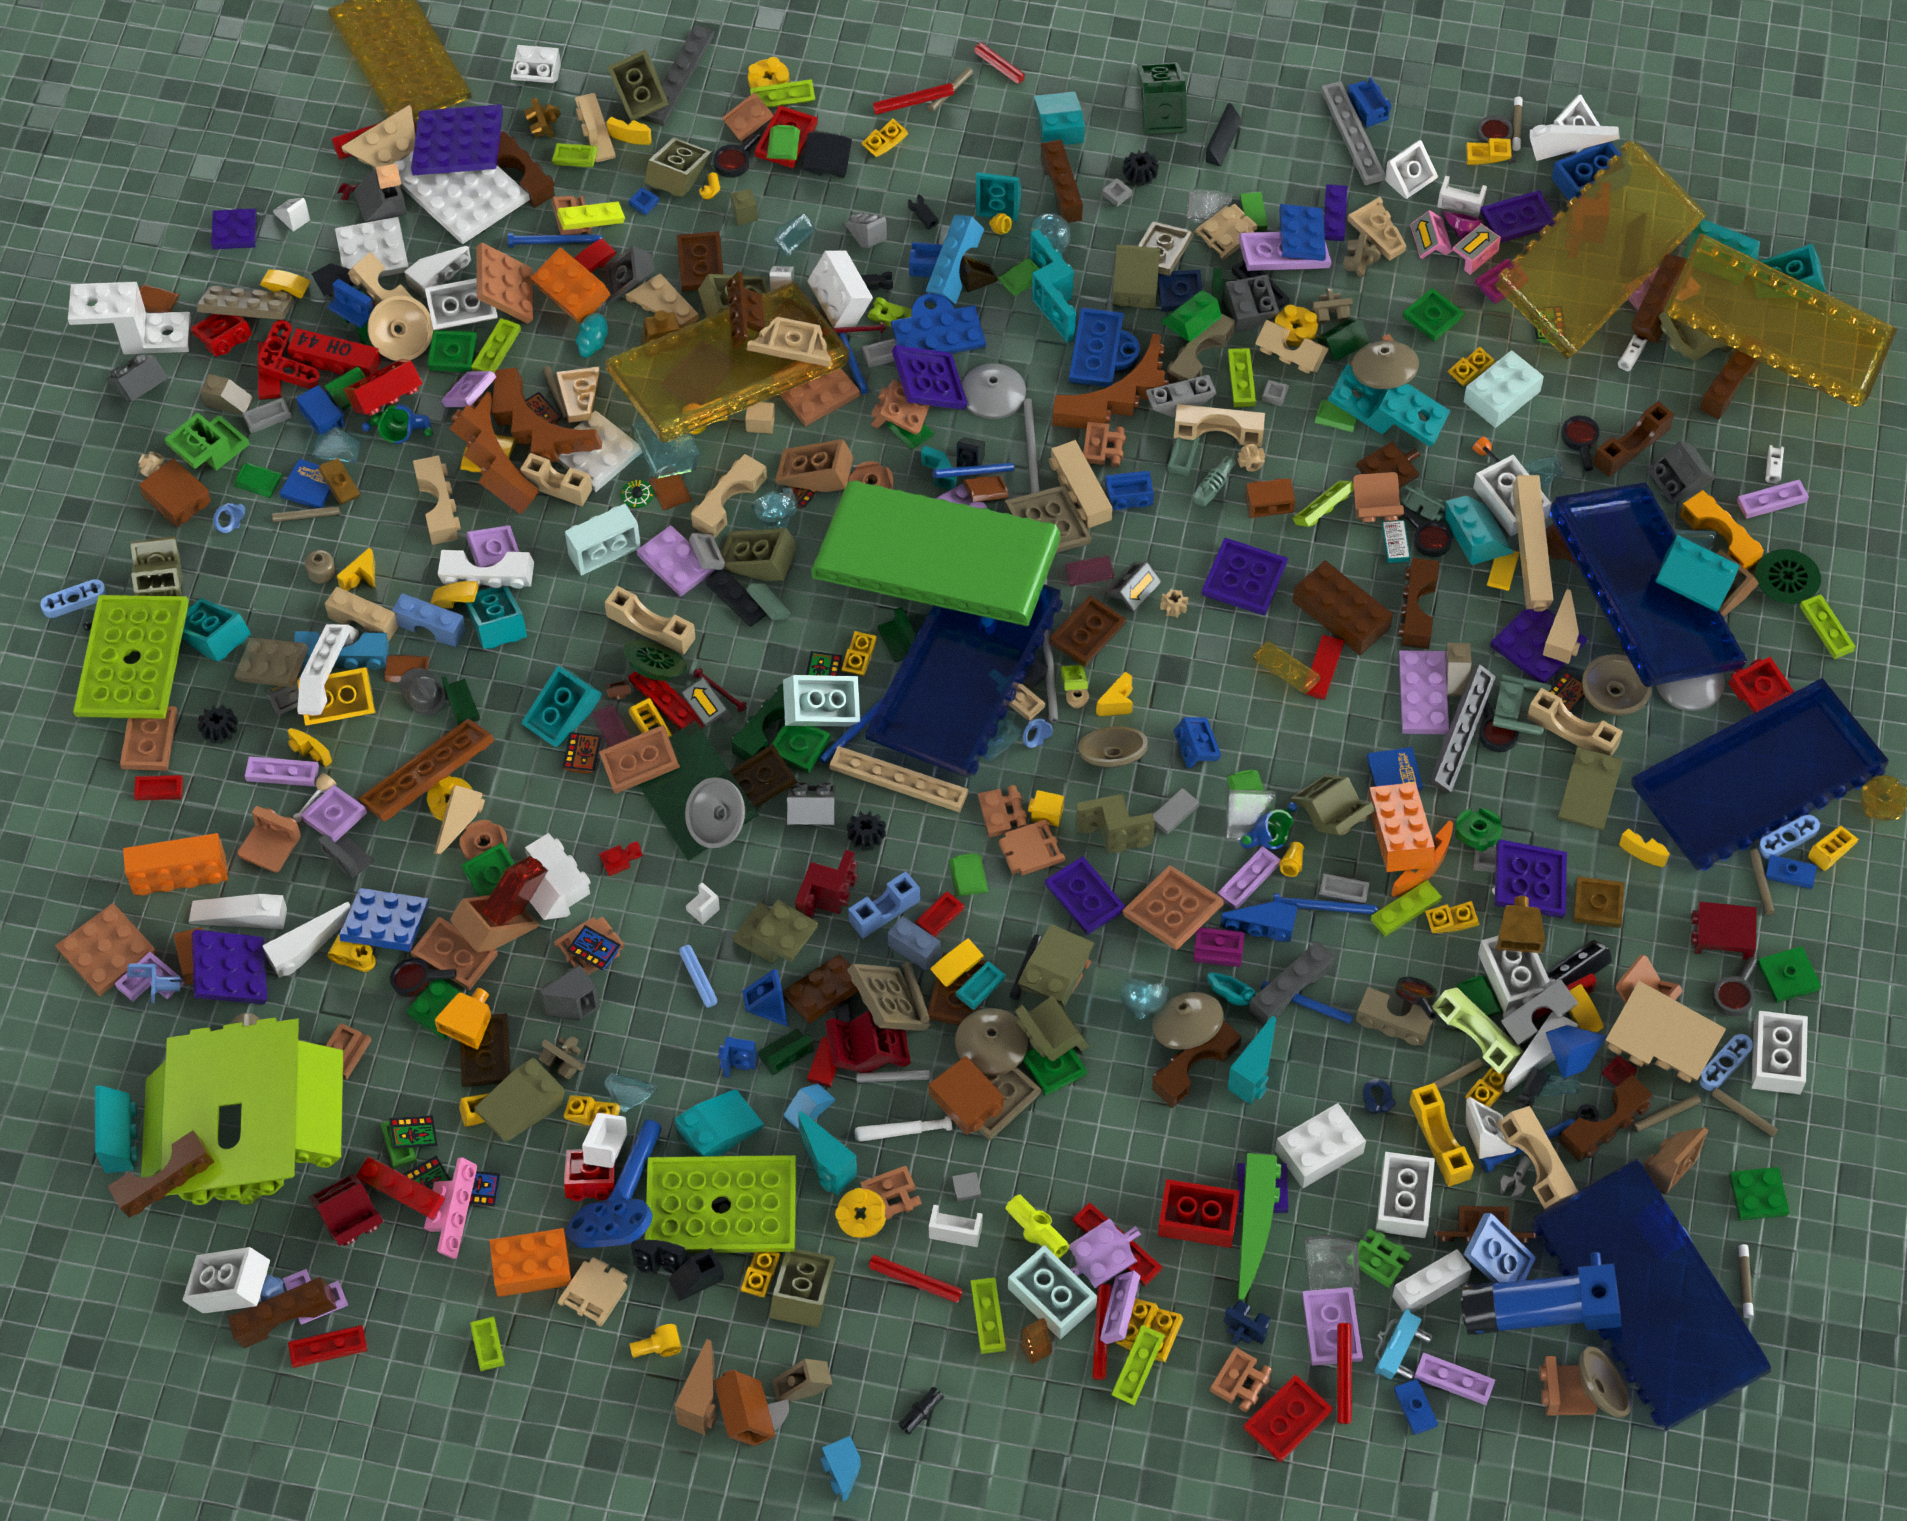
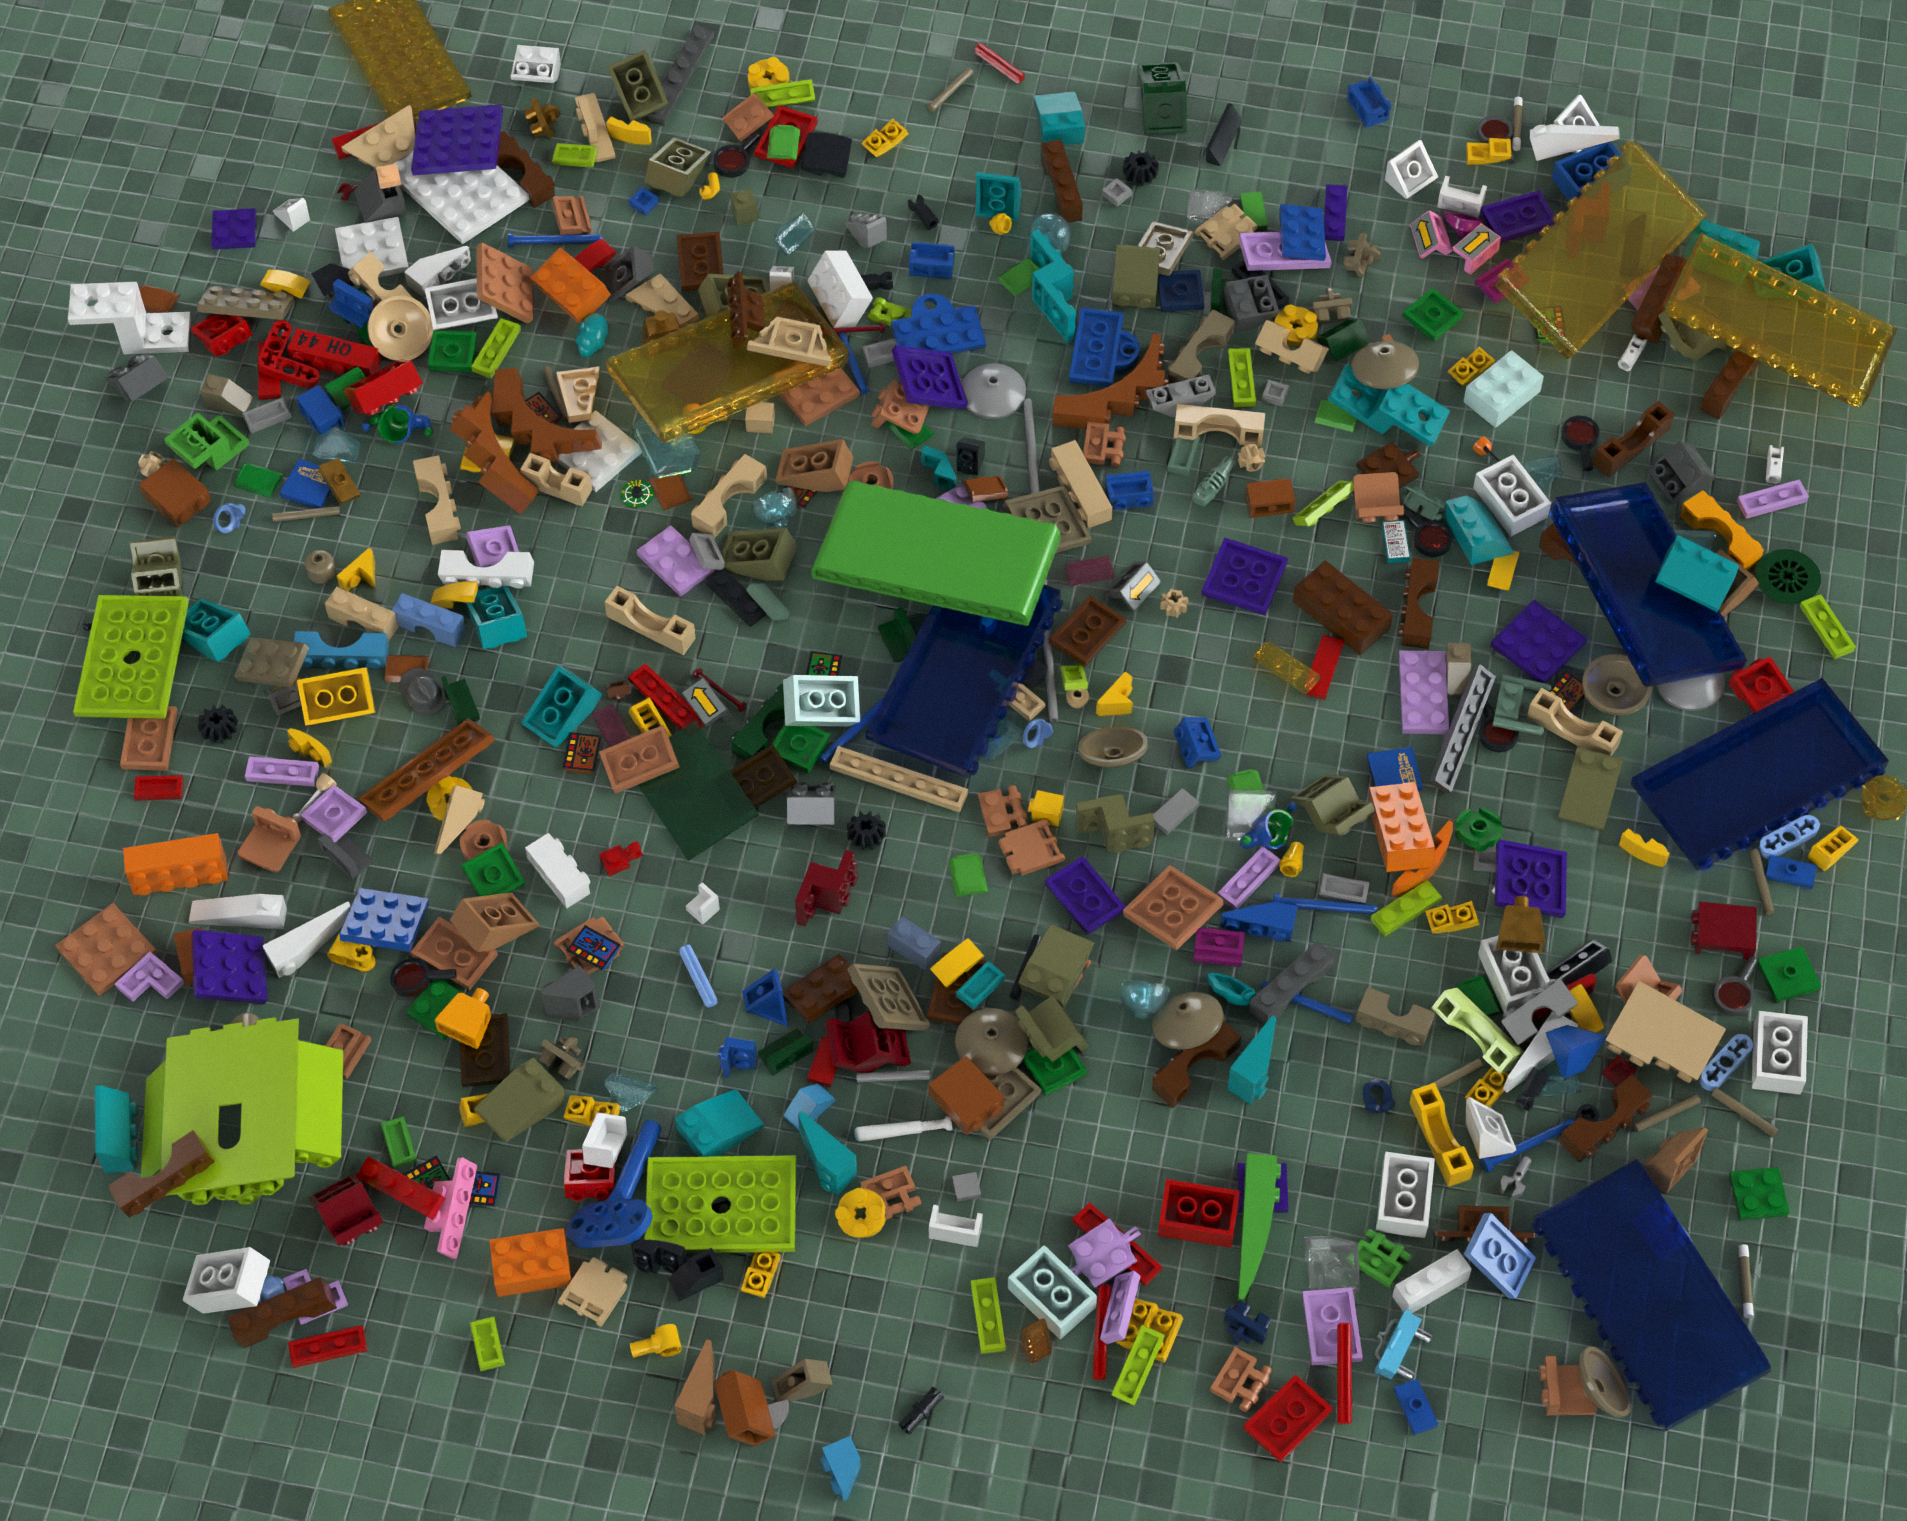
light blue beam [40,579,106,618] -> none
medium blue bracket [127,964,180,1003] -> none
white slope [298,624,359,715] -> none
piece [389,1115,438,1148] -> none
lavender plate [441,371,496,407] -> none
clear red brick [481,856,548,926] -> none
white slope [518,860,571,920] -> none
neon yellow plate [557,201,625,230] -> none
light aqua brick [565,504,641,576] -> none
dark green piece [623,640,687,681] -> none
light grey dish [685,777,745,848] -> none
olive bracket [733,900,818,964] -> none
olive slope [769,1248,836,1328] -> none
yellow slope [842,631,877,676] -> none
medium blue arch [848,871,920,939] -> none
red axle [869,1255,963,1303] -> none
red axle [873,83,954,115] -> none
dark tan bar [902,962,930,1023] -> none
red tile [915,891,964,937] -> none
dark azure arch [926,215,984,305] -> none
blue bar [932,463,1014,478] -> none
dark brown slope [959,256,998,292] -> none
neon yellow piece [1005,1194,1070,1259] -> none
green slope [1161,290,1222,342] -> none
white brick [1275,1103,1366,1189] -> none
light grey plate [1321,81,1385,185] -> none
tan wing [1347,197,1406,261] -> none
black piece [1395,977,1437,1020] -> none
lavender plate [1414,1353,1495,1405] -> none
blue piece [1461,1252,1622,1335] -> none
tan arch [1496,1106,1578,1209] -> none
tan brick [1512,475,1553,611] -> none
tan slope [1543,589,1581,664] -> none
pearl gold plate [1573,876,1625,928] -> none

